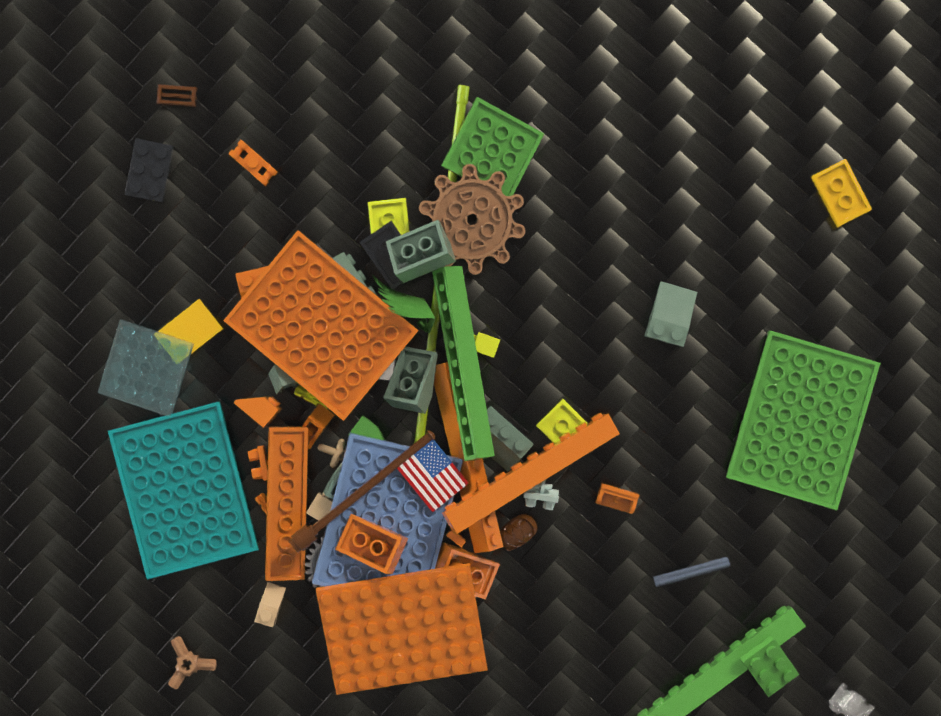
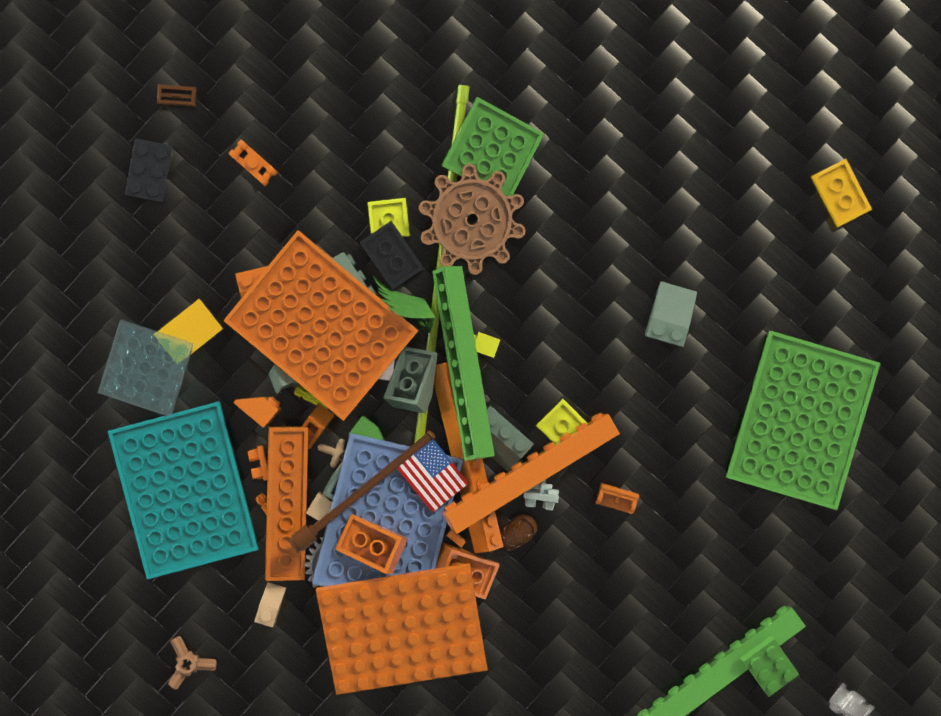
sand green slope [386,220,456,283] -> none
sand blue axle [653,557,730,587] -> none

